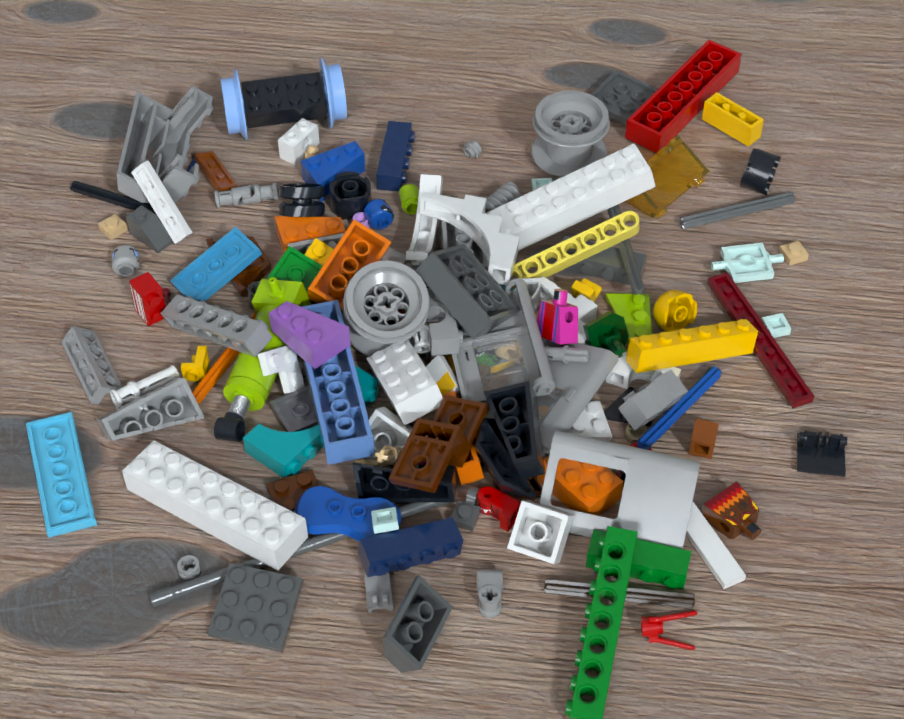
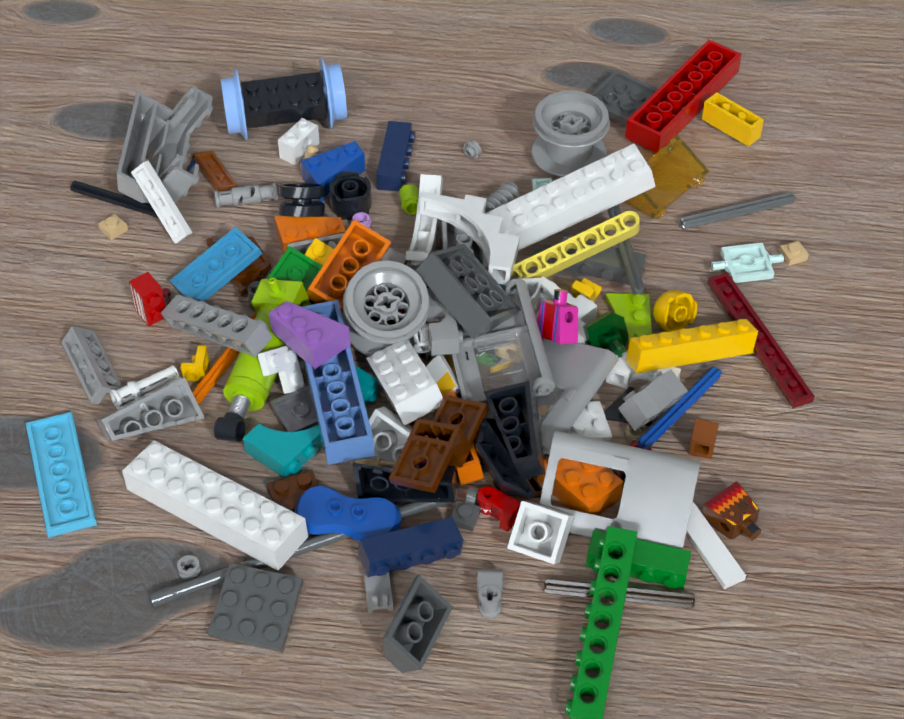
light grey head [112,245,140,277] -> none
dark grey slope [126,205,173,253] -> none
blue head [364,199,394,230] -> none
light aqua plate [371,507,399,534] -> none
tan axle [375,445,402,465] -> none
light grey axle [544,345,590,363] -> none
red plant [641,610,698,650] -> none
black brick [740,148,781,195] -> none
light aqua plate [761,313,791,338] -> none
black hinge [797,430,848,477] -> none

